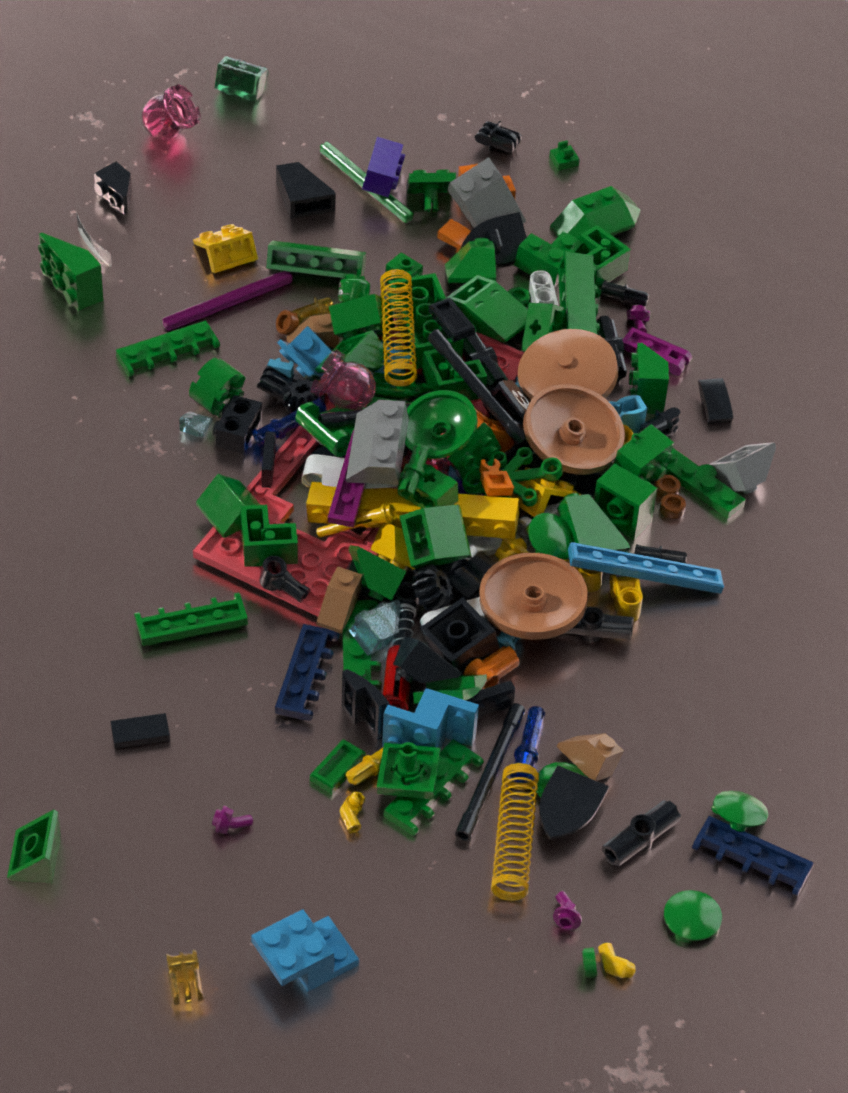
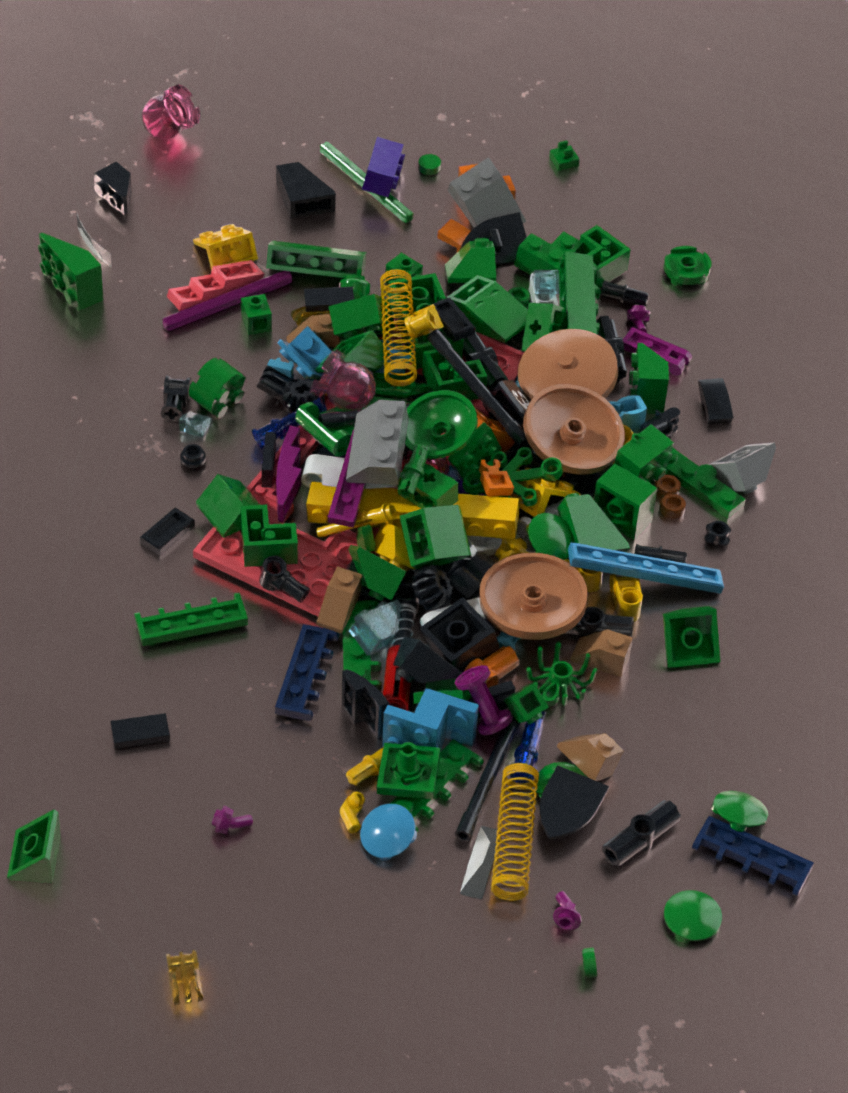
green hinge [116,321,220,377] -> none
black brick [213,395,262,454] -> none
clear green brick [214,56,269,101] -> none
dark azure bracket [251,909,359,992] -> none
dark orange tile [276,310,299,336] -> none
green tile [309,739,366,794] -> none
green plate [406,169,456,212] -> none
black arm [474,121,522,154] -> none
green wedge [550,186,641,240] -> none
yellow arm [598,943,636,978] -> none
none -> black tile [140,507,195,556]
none -> black connector [160,375,192,422]
none -> coral slope [167,260,264,311]
none -> black plate [180,444,206,468]
none -> green brick [241,294,272,335]
none -> magenta slope [276,425,301,523]
none -> black tile [304,287,354,312]
none -> green tile [356,525,376,552]
none -> dark azure dish [360,804,417,861]
none -> yellow piece [405,304,444,338]
none -> green tile [418,154,441,175]
none -> magenta hose [455,665,513,735]
none -> dark grey sticker [460,826,503,899]
none -> green brick [504,683,549,725]
none -> green animal [526,642,598,707]
none -> clear light blue slope [533,270,559,295]
none -> medium nougat slope [570,629,633,677]
none -> green plate [663,246,712,286]
none -> green slope [663,606,721,668]
none -> black plate [704,521,731,546]

